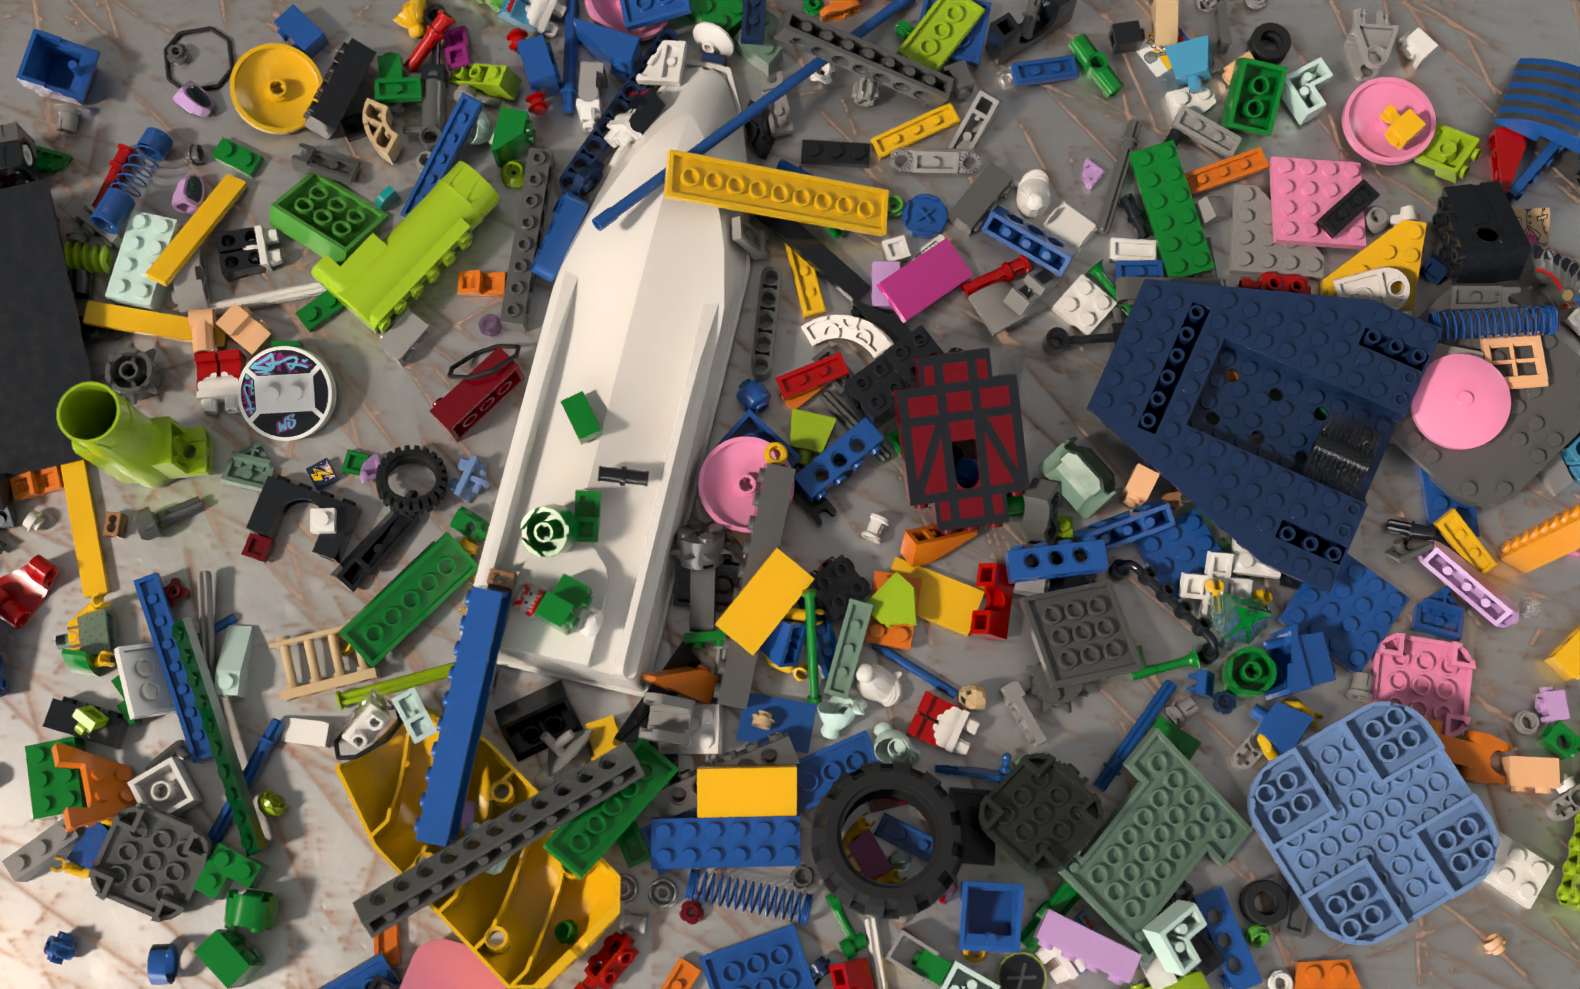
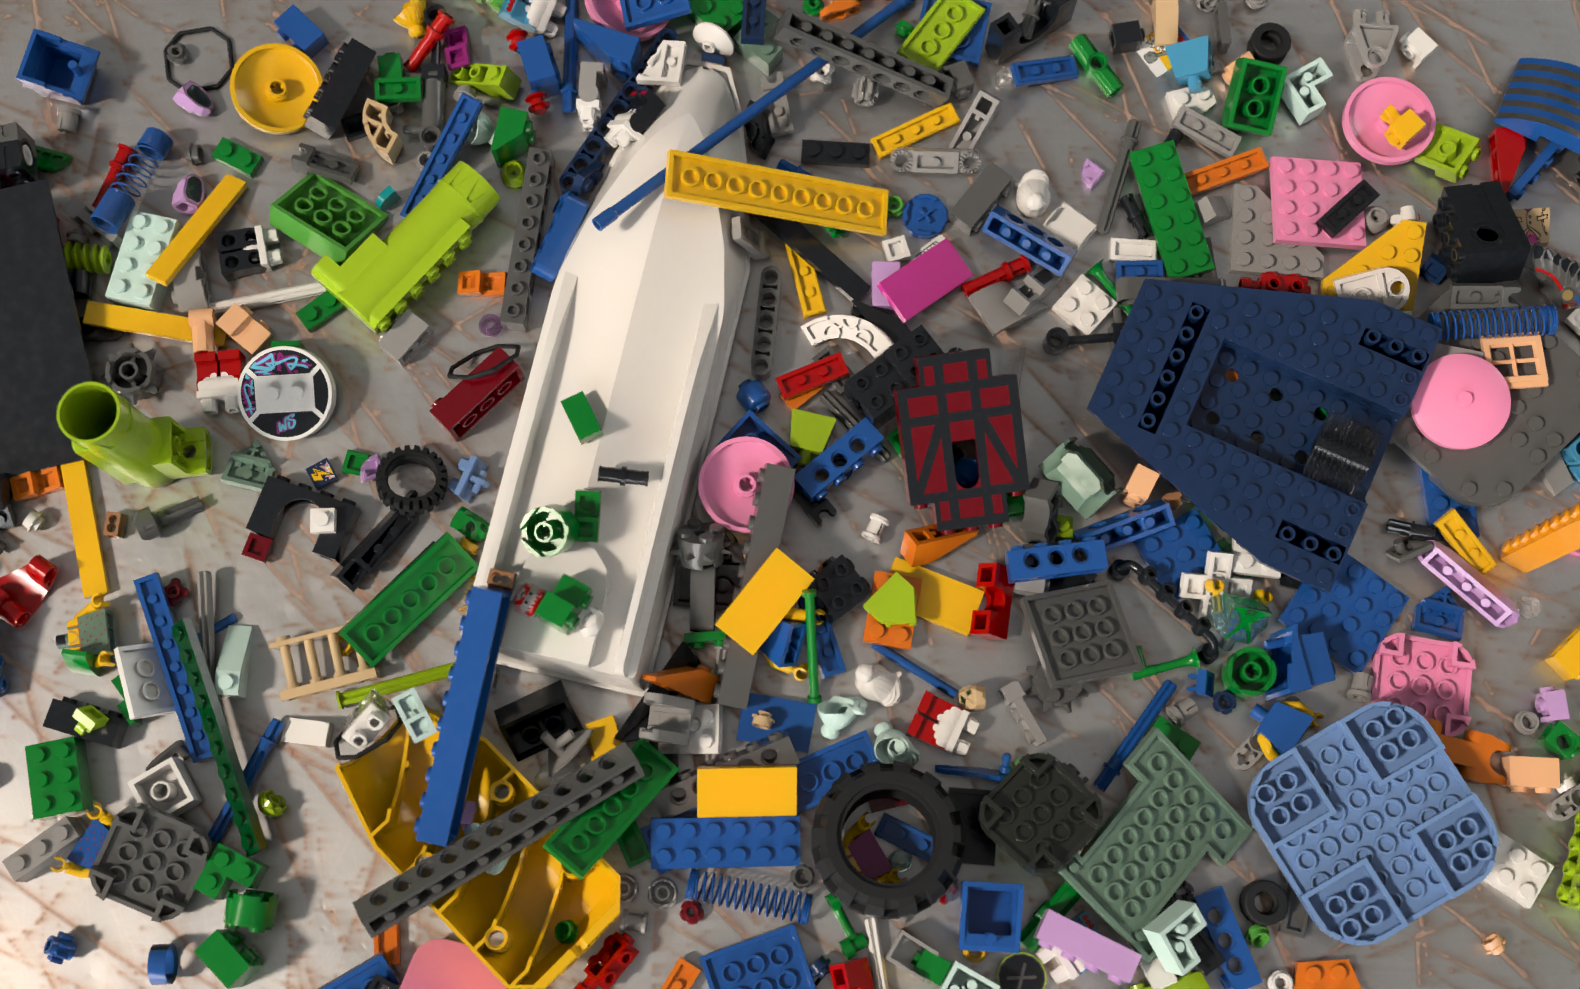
orange wing [52,743,138,832] -> none
yellow plate [764,442,788,466] -> none
sand green plate [824,598,874,699] -> none

